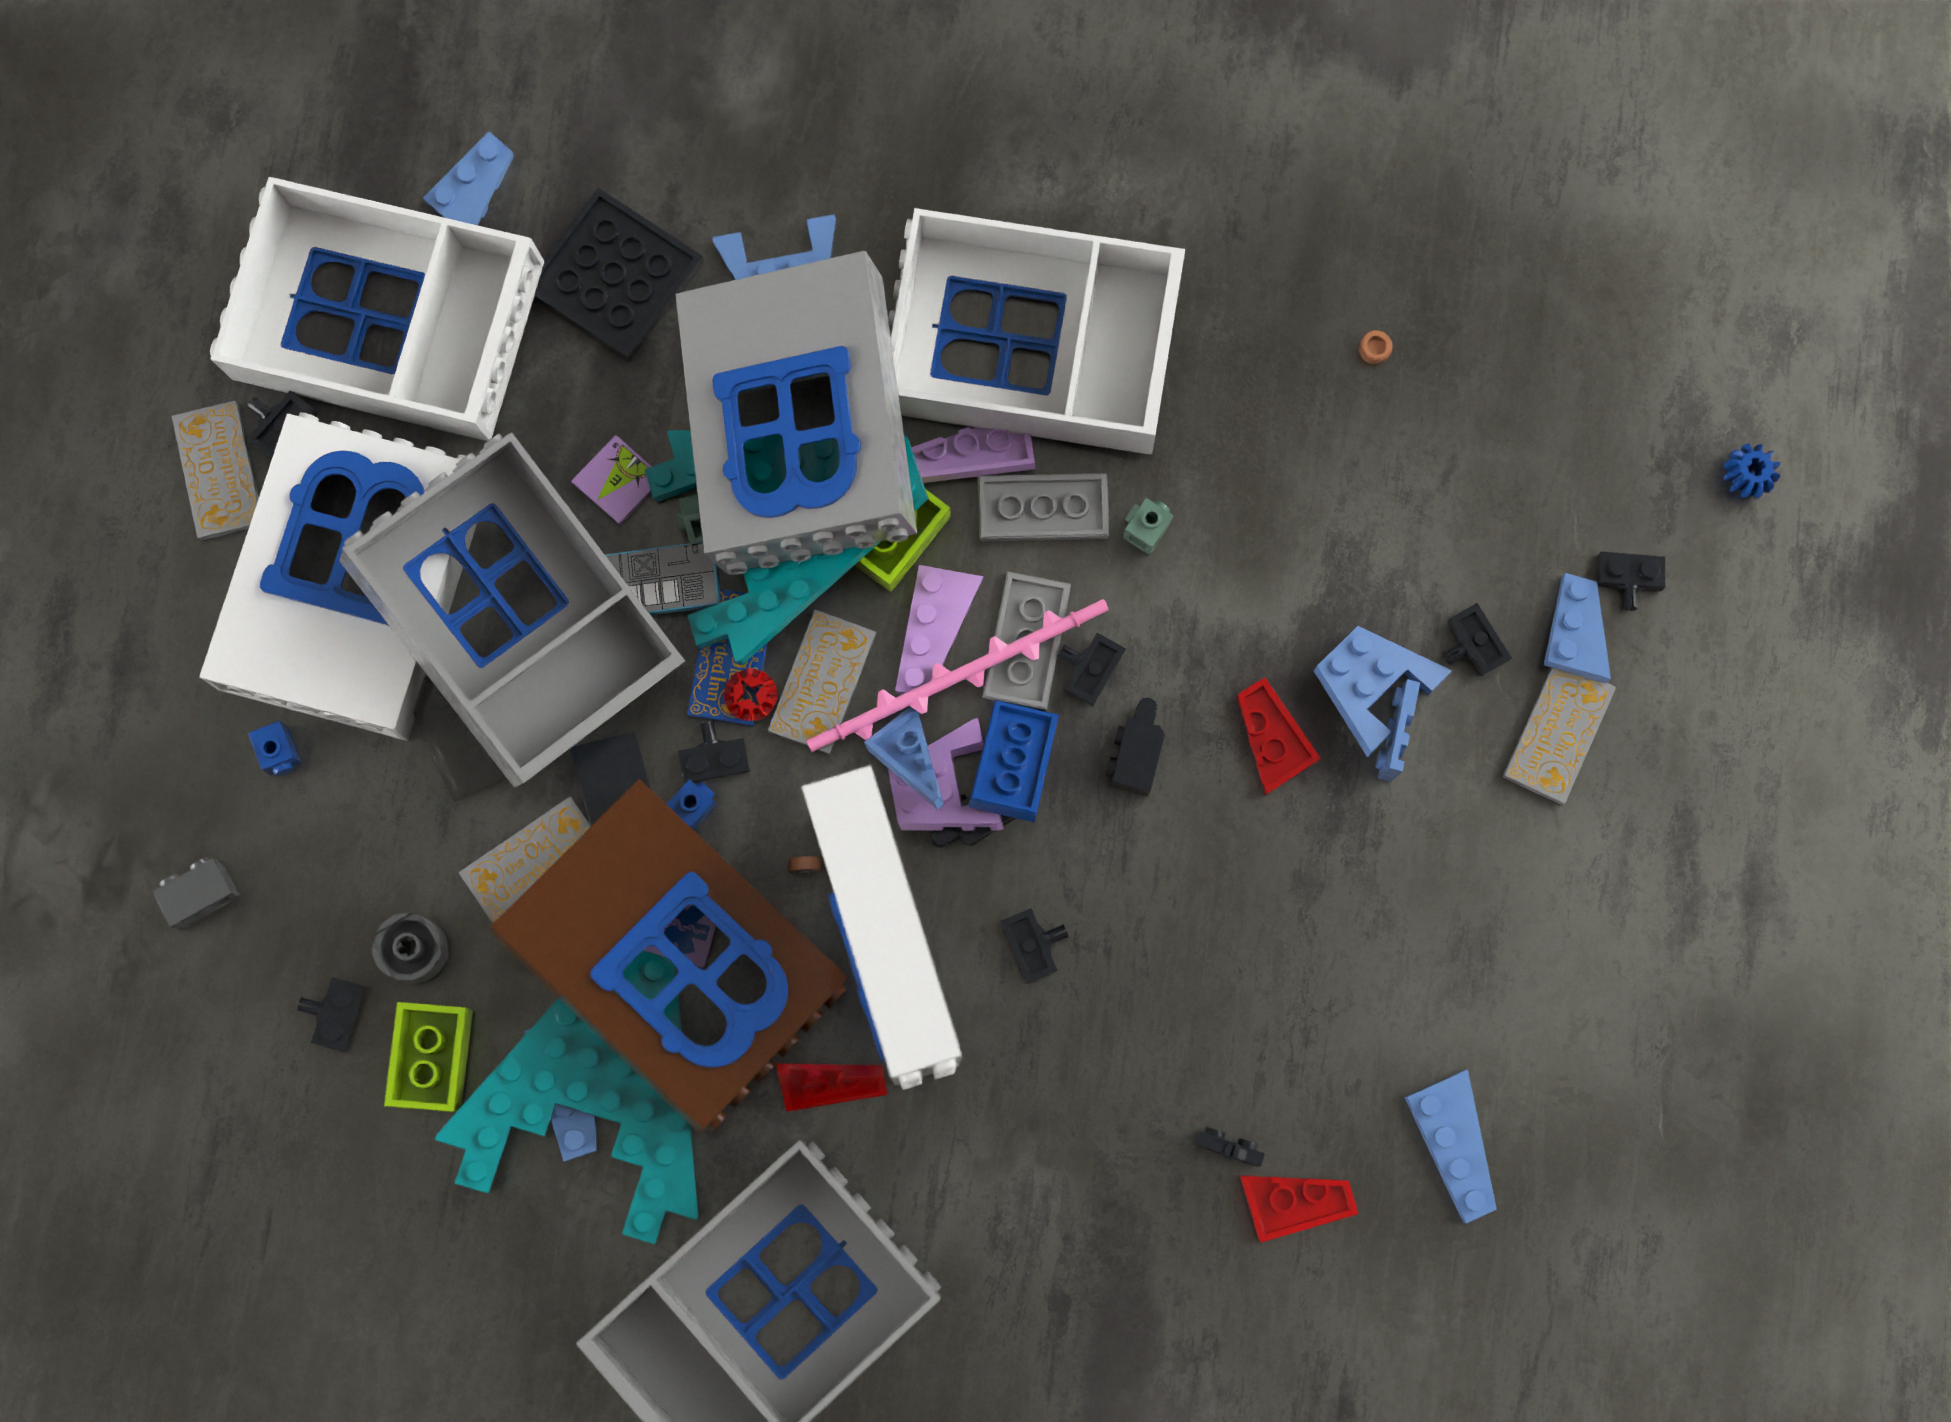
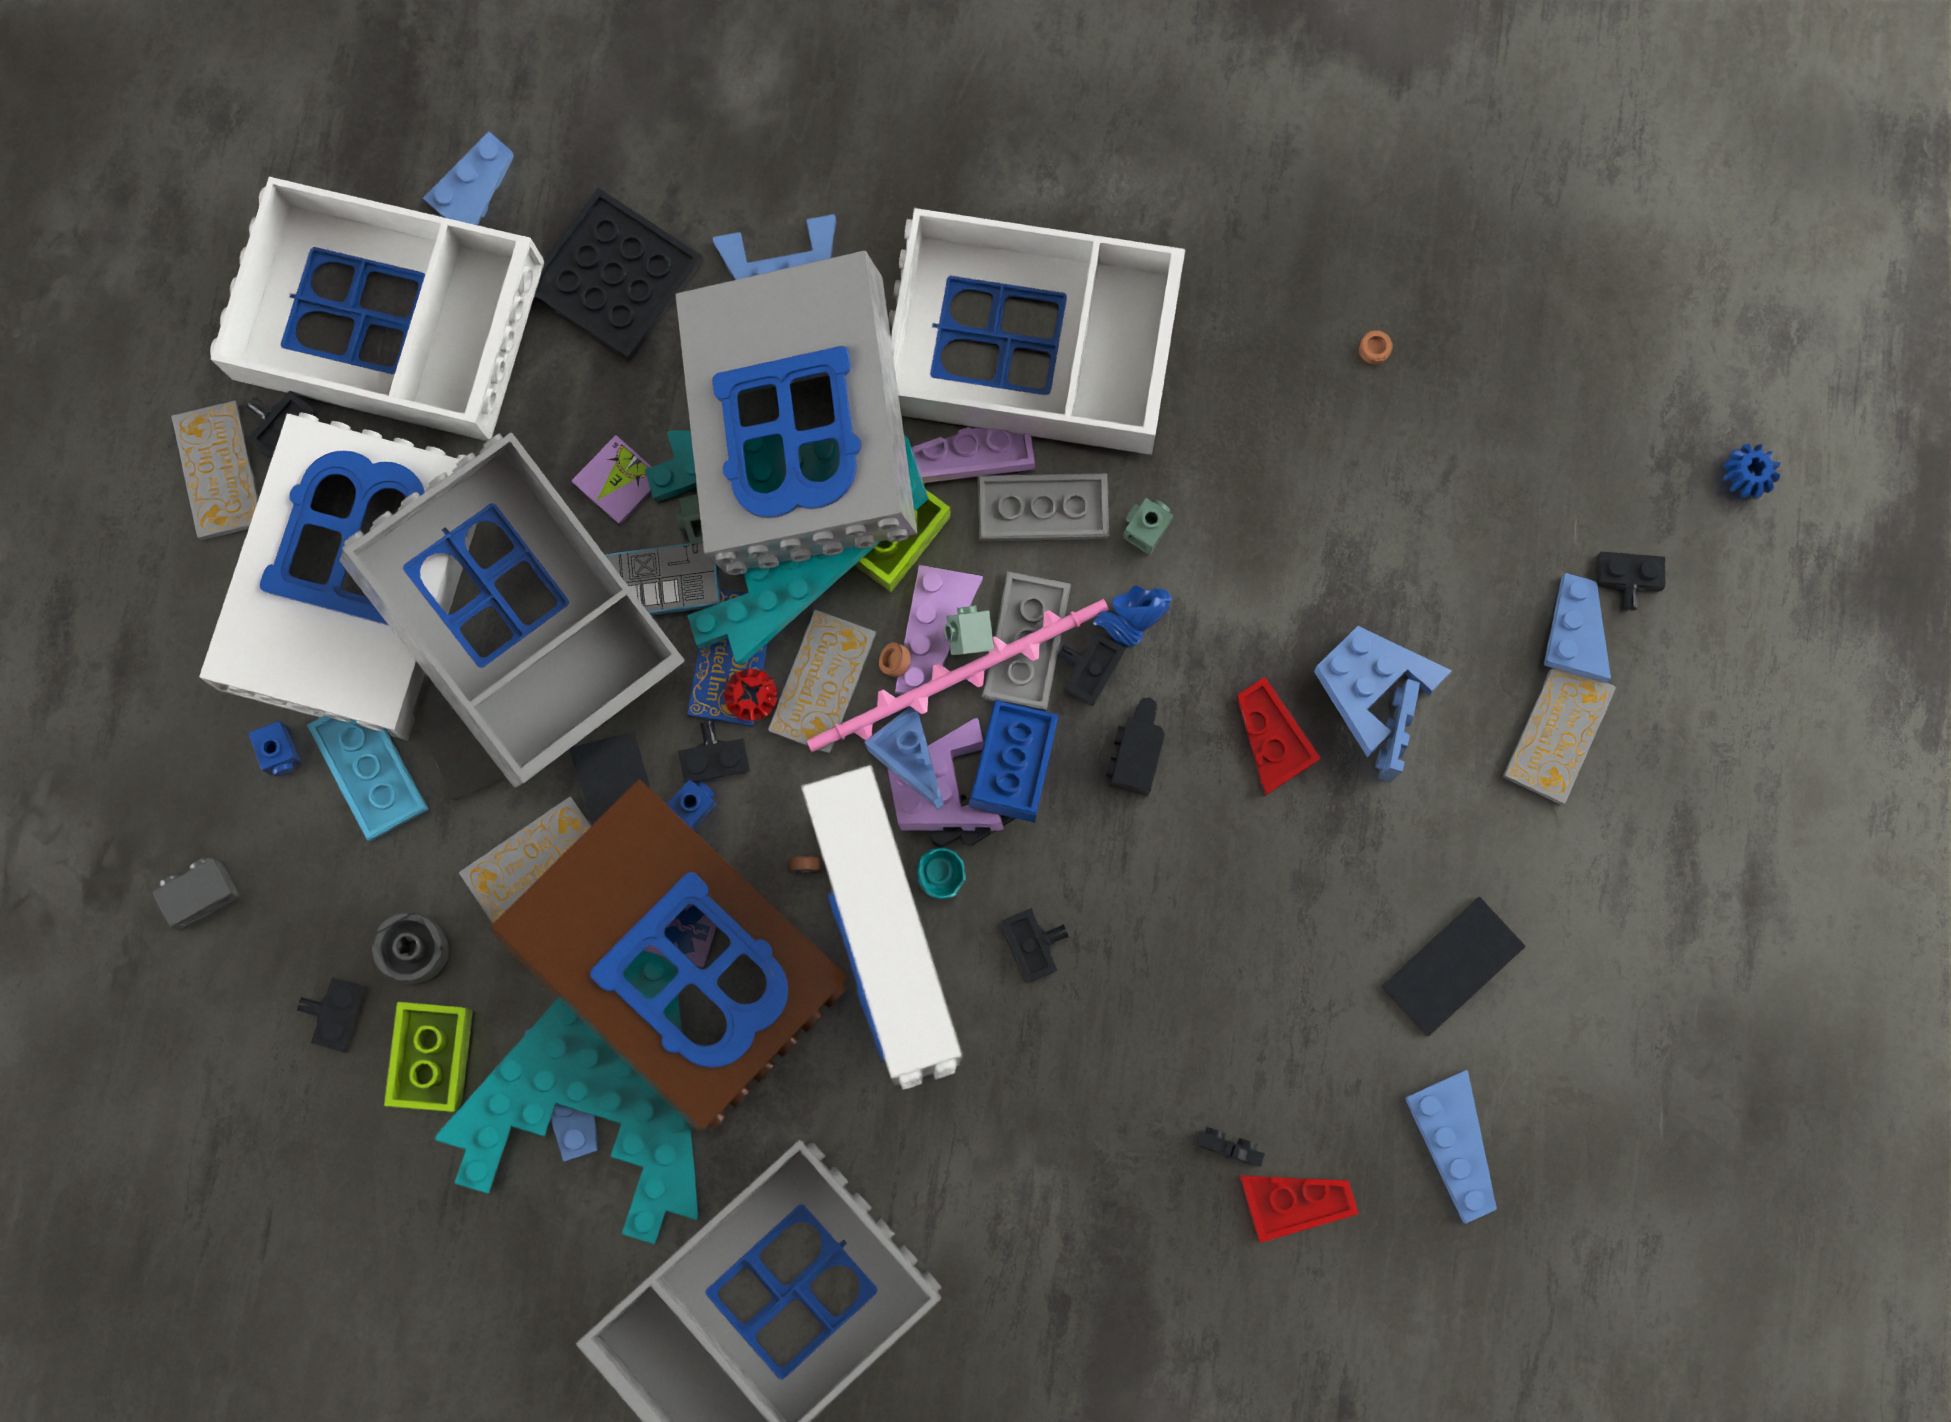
red wing [777,1063,887,1112] -> none
black plate [1443,603,1512,676] -> none
none -> medium azure tile [307,715,429,842]
none -> nougat tile [879,642,911,677]
none -> teal hair [915,847,966,899]
none -> brick [944,605,994,655]
none -> blue hair [1093,585,1172,648]
none -> black tile [1381,897,1526,1036]

